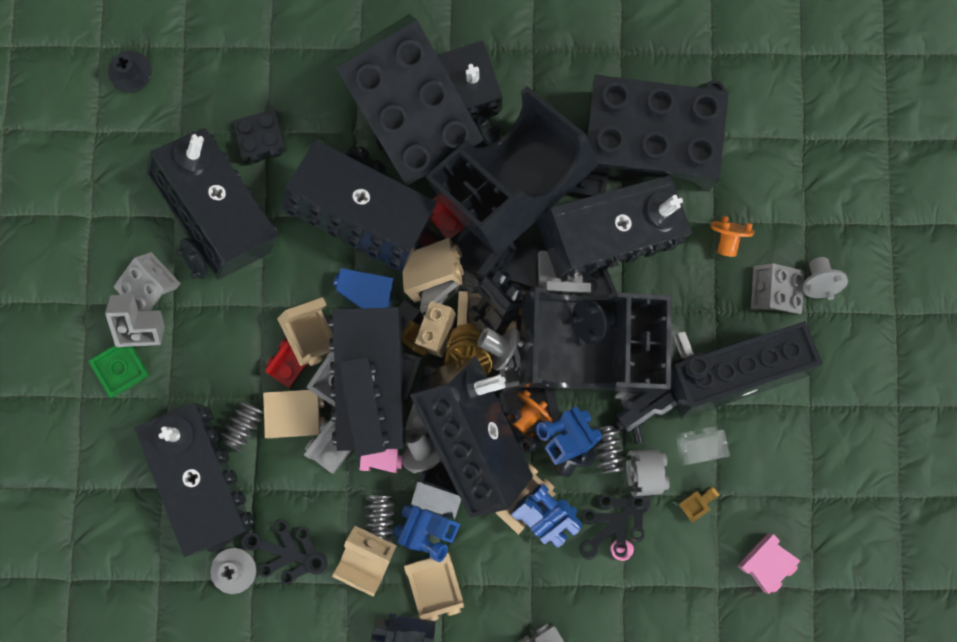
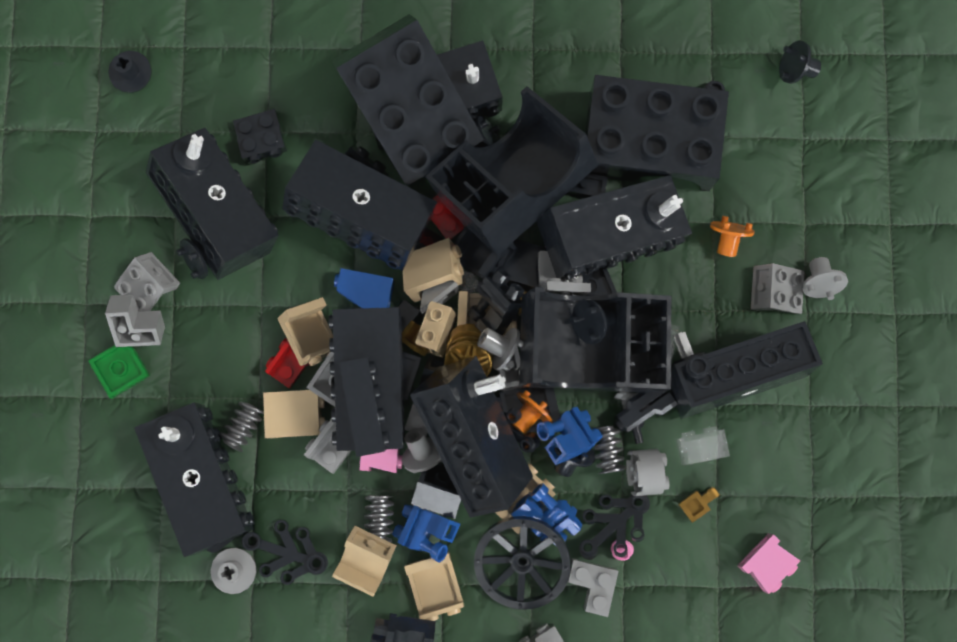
none -> black wheel [474,516,571,610]
none -> light grey brick [568,558,619,617]
none -> black piece [779,40,821,84]

